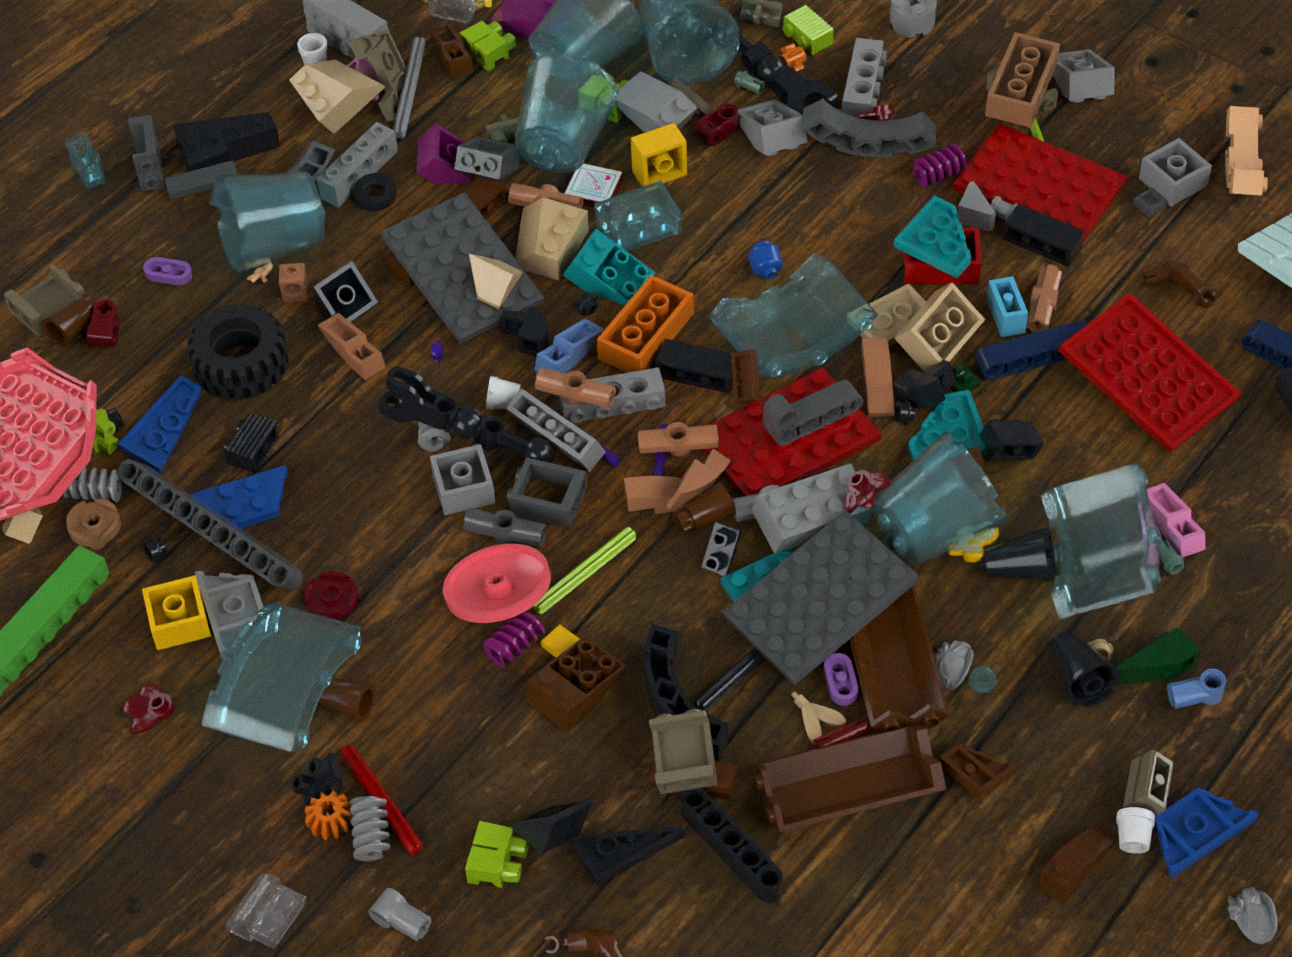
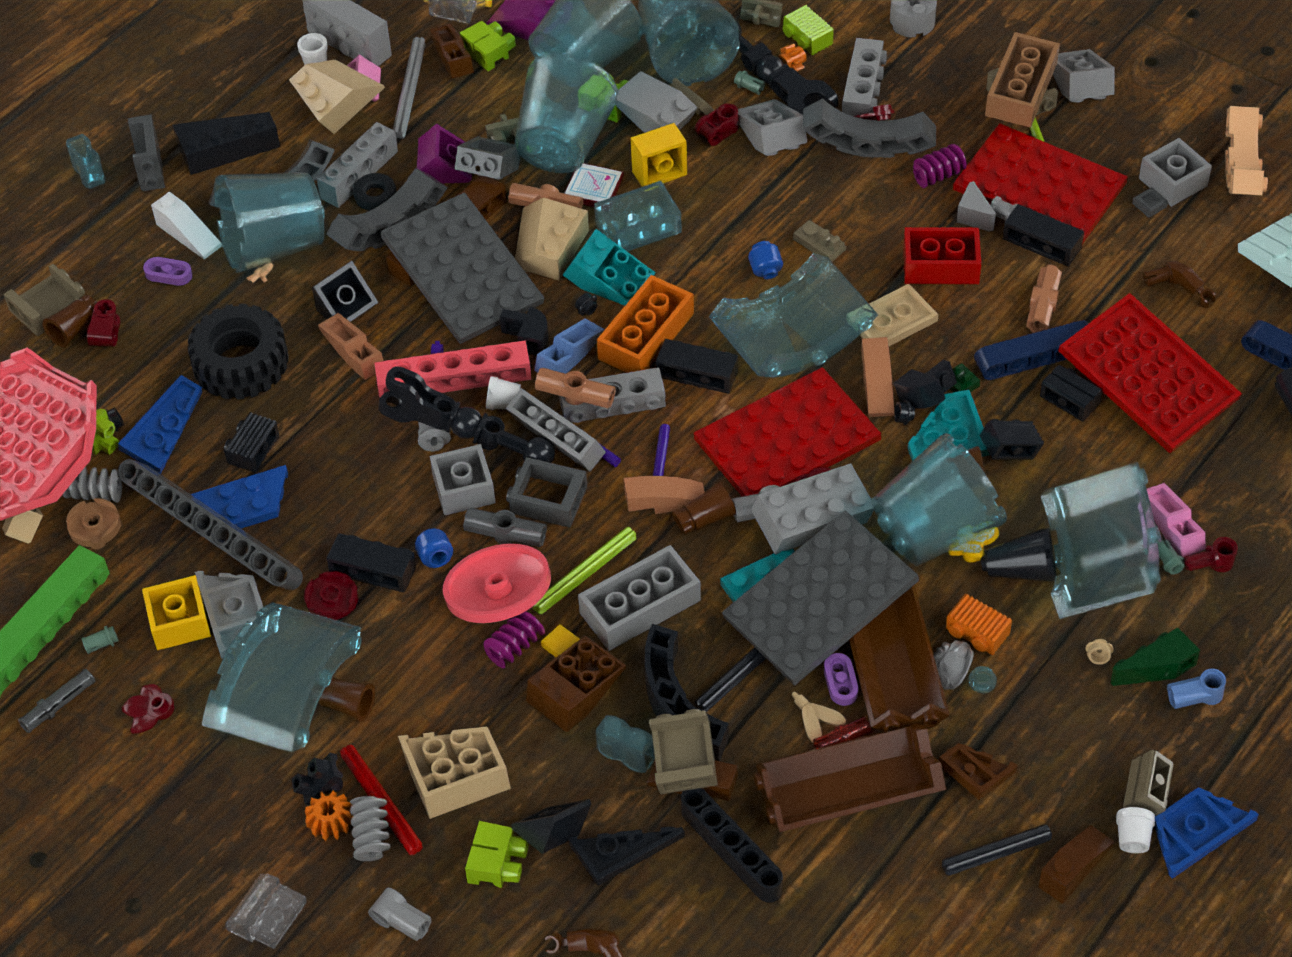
black plate [143,538,167,563] -> none
dark grey tile [164,160,240,200] -> none
nougat brick [279,263,308,303] -> none
dark tan wing [348,29,406,122] -> none
tan slope [469,253,522,309] -> none
nougat piece [638,422,719,456] -> none
nougat slope [666,449,731,509] -> none
black hips [701,521,742,576] -> none
reddish brown plate [731,349,760,404] -> none
dark grey beam [763,380,864,446] -> none
dark red plate [844,470,891,514] -> none
teal plate [894,195,971,278] -> none
tan brick [894,283,985,373] -> none
medium azure brick [987,276,1028,337] -> none
black cone [1050,632,1119,707] -> none
light grey hat [1228,887,1277,945] -> none
none -> dark grey pin [18,668,96,733]
none -> sand green pin [81,626,119,654]
none -> white slope [151,192,222,259]
none -> dark grey brick [326,168,448,251]
none -> black brick [326,533,416,593]
none -> coral brick [374,341,531,397]
none -> tan wedge [398,727,511,819]
none -> blue head [415,528,453,568]
none -> light grey brick [578,545,701,651]
none -> clear light blue brick [596,715,655,773]
none -> dark tan plate [793,220,847,263]
none -> black axle [942,824,1052,876]
none -> orange brick [946,594,1012,655]
none -> black brick [1040,365,1102,422]
none -> dark red axle [1184,537,1238,572]

